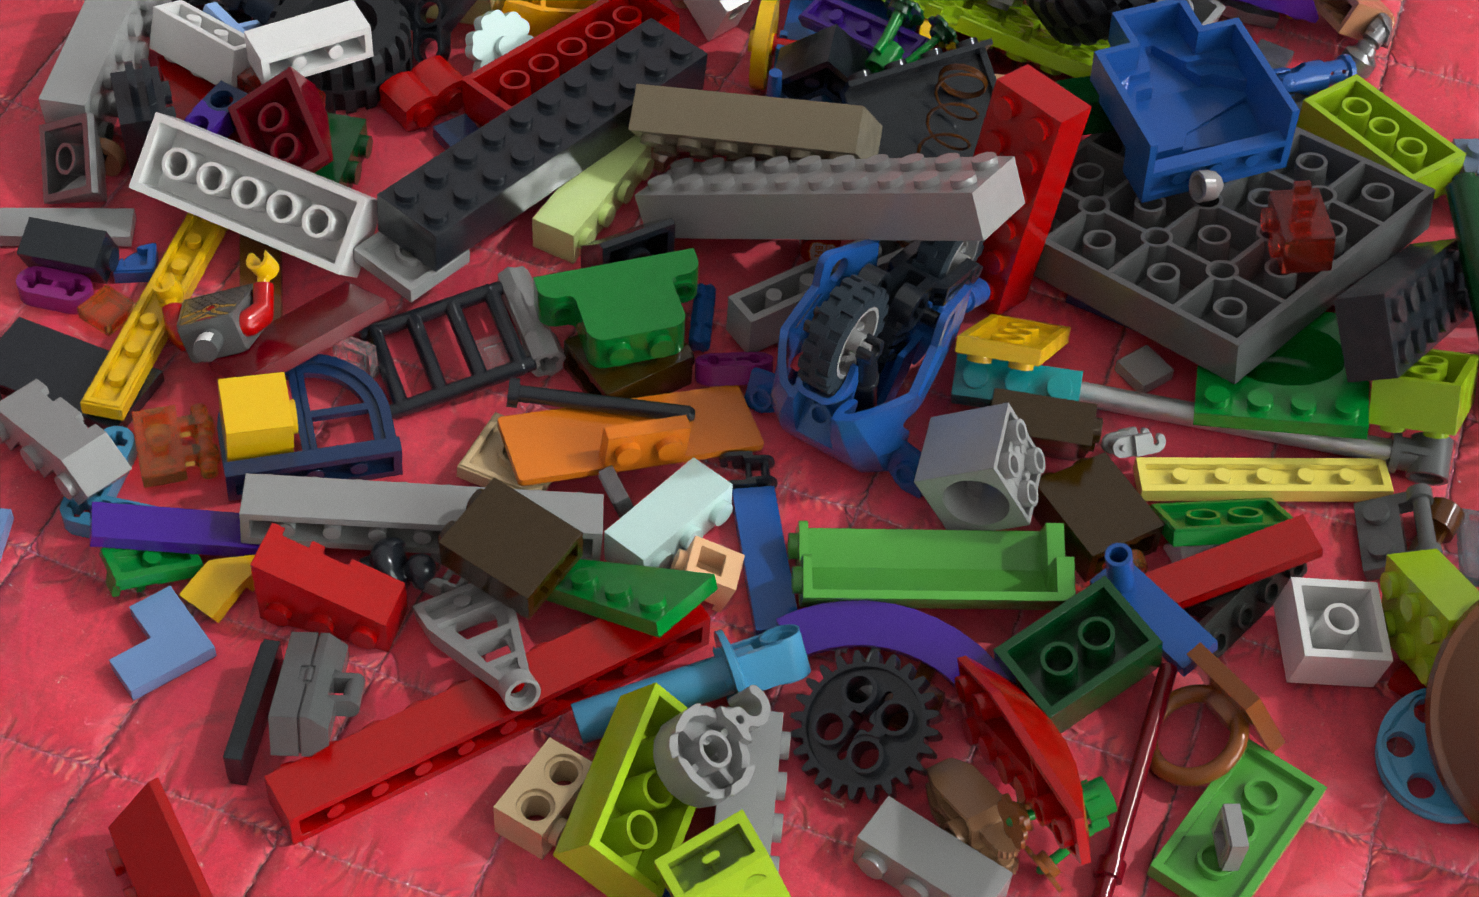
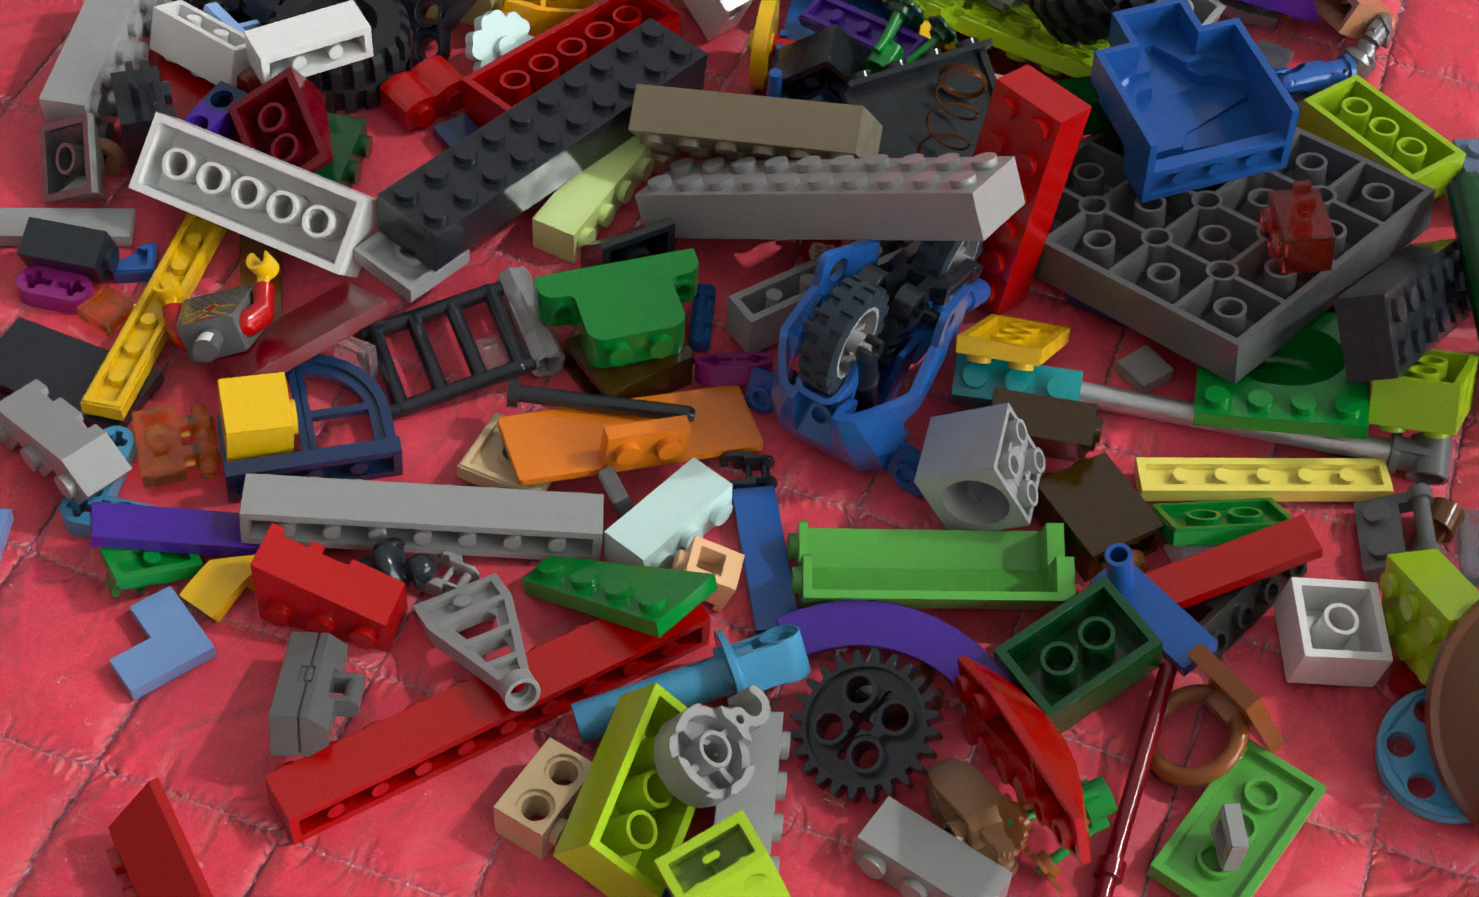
black tile [223,639,284,786] -> none
dark brown brick [438,477,583,620] -> none
light grey piece [1101,426,1166,458] -> none
light grey hinge [1189,170,1224,203] -> none

